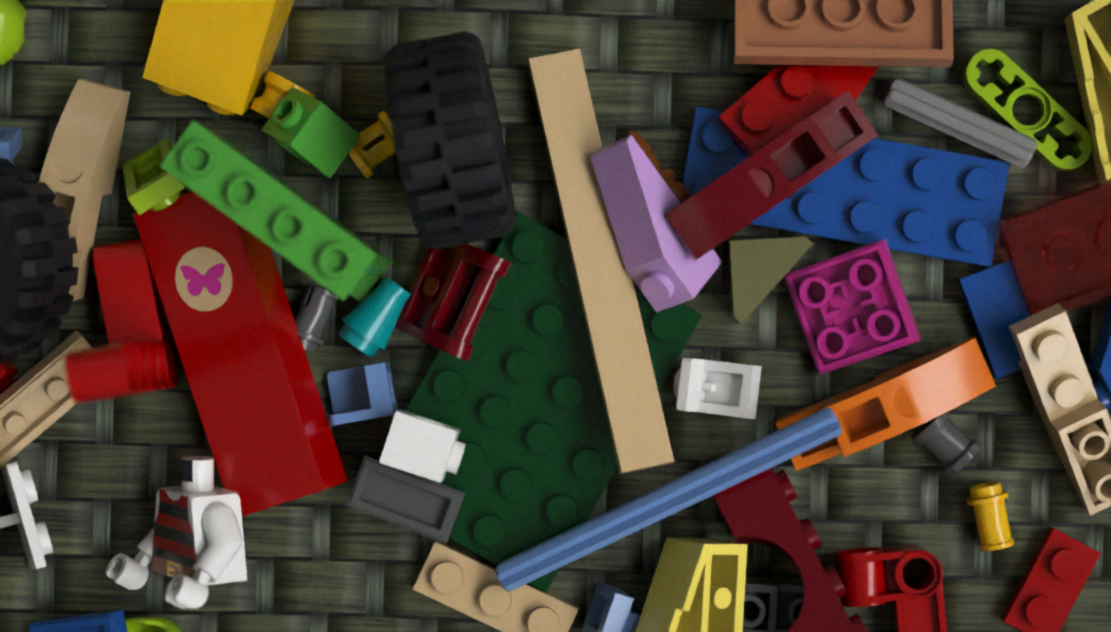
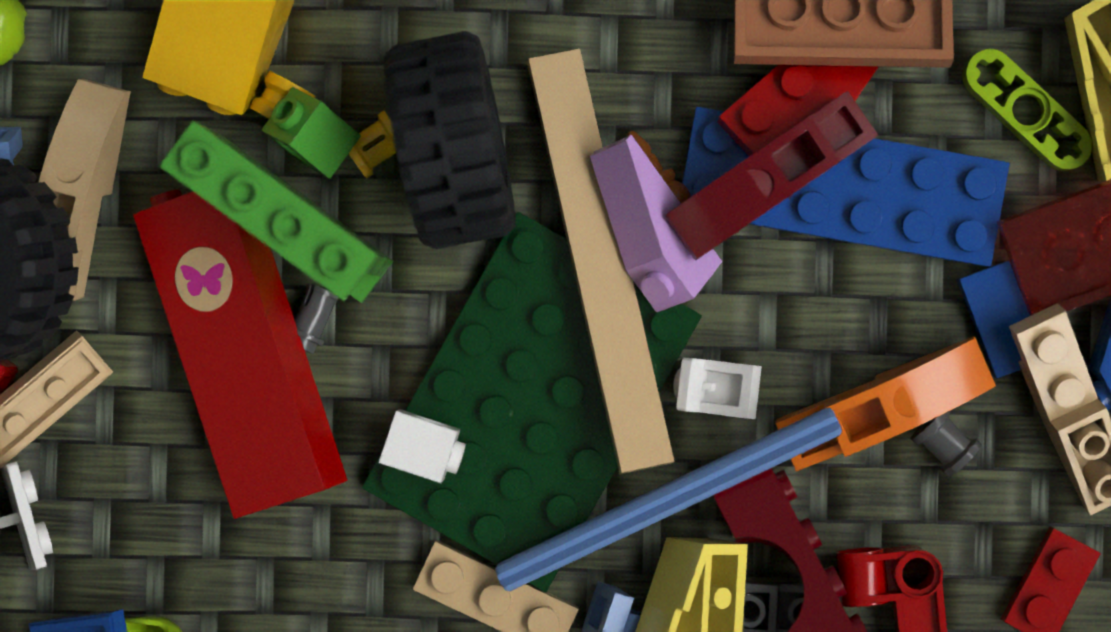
red beam [65,238,177,404] -> none
white torso [106,456,247,609] -> none
lime plate [122,137,186,215] -> none
medium blue panel [327,362,398,426] -> none
teal cone [338,276,411,358] -> none
dark grey tile [346,455,466,543] -> none
dark red plate [395,244,511,361] -> none
olive slope [726,237,813,324] -> none
dark pink tile [784,239,921,375] -> none
light grey axle [884,78,1037,168] -> none
yellow pin [966,481,1015,551] -> none

